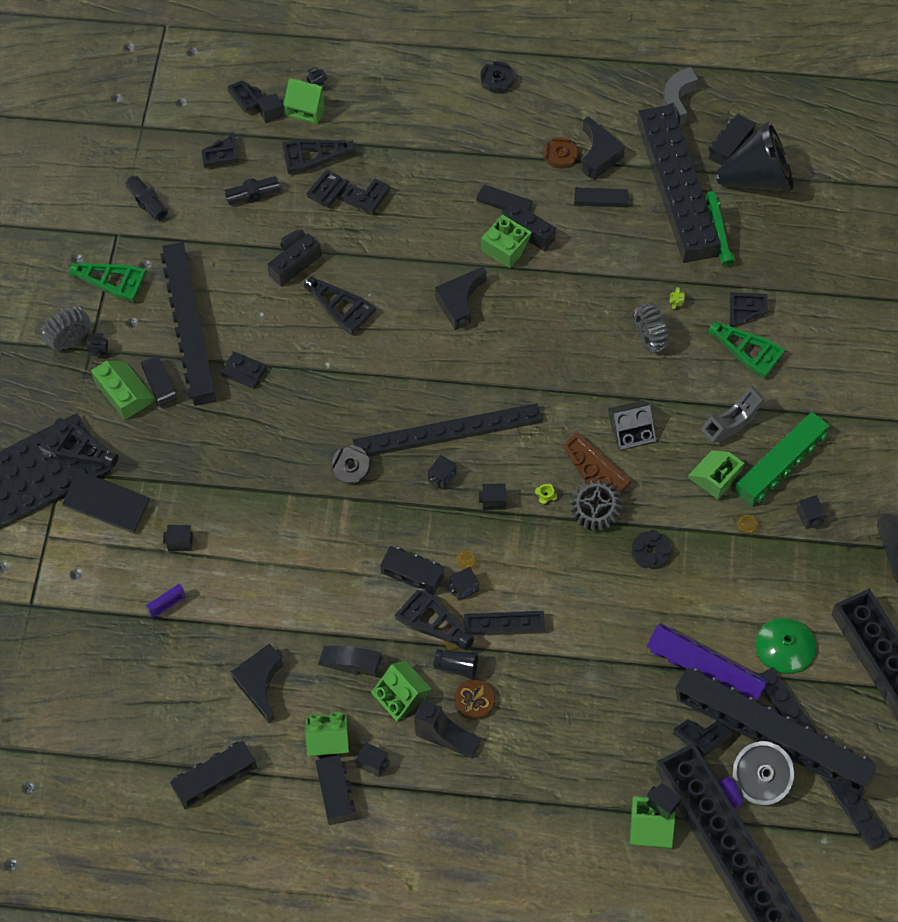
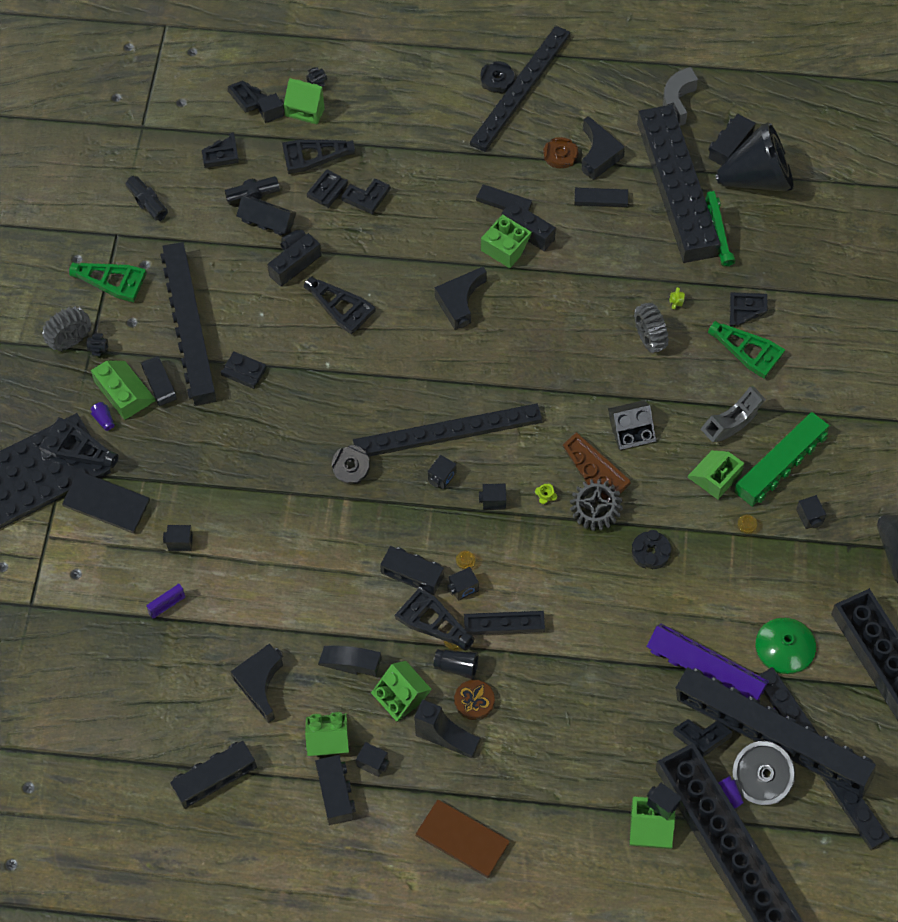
none -> dark purple cone [90,402,115,431]
none -> black brick [236,196,296,235]
none -> reddish brown tile [416,799,510,878]
none -> black plate [470,25,570,152]

